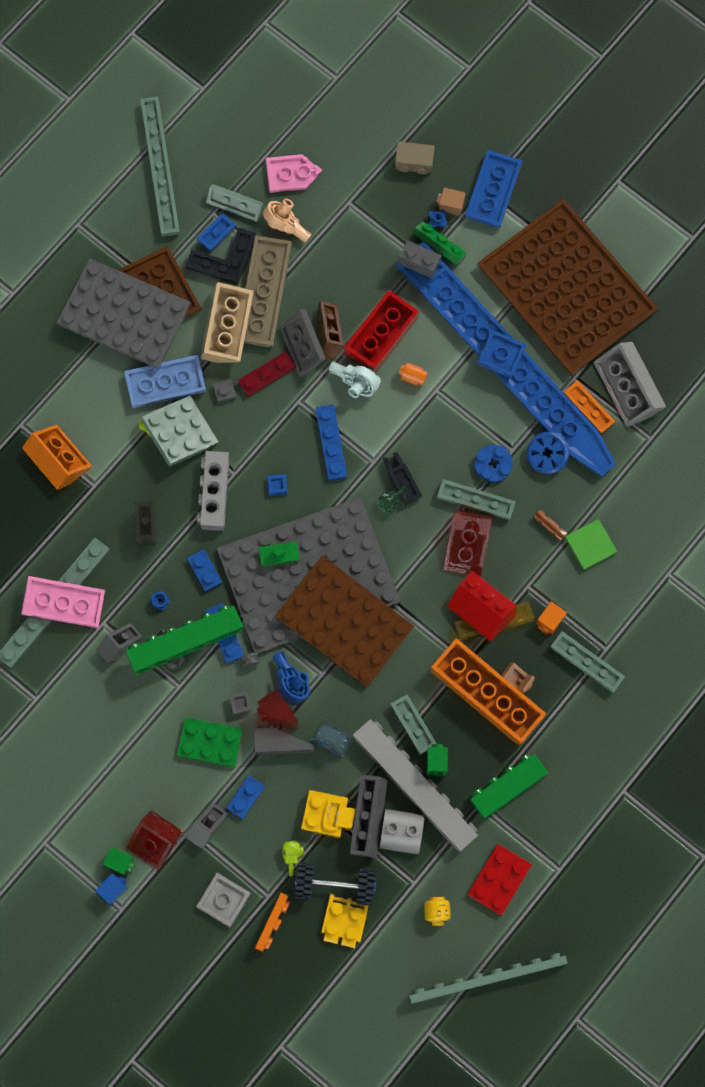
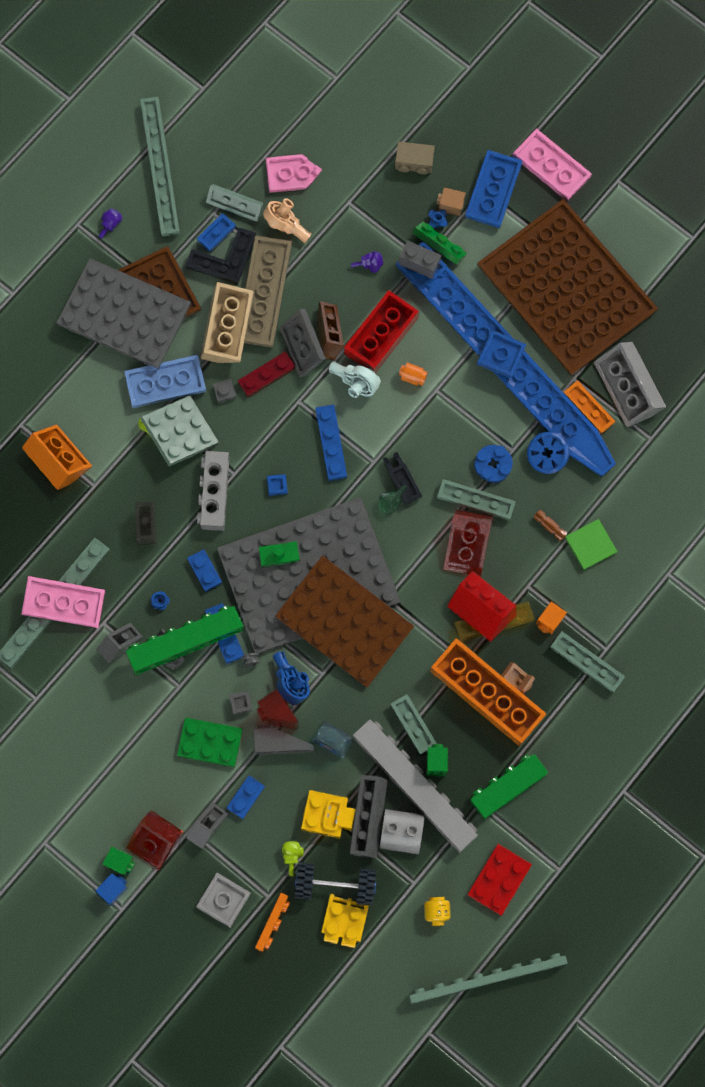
none -> dark purple piece [98,208,123,239]
none -> dark purple piece [351,251,383,273]
none -> bright pink tile [512,129,592,202]

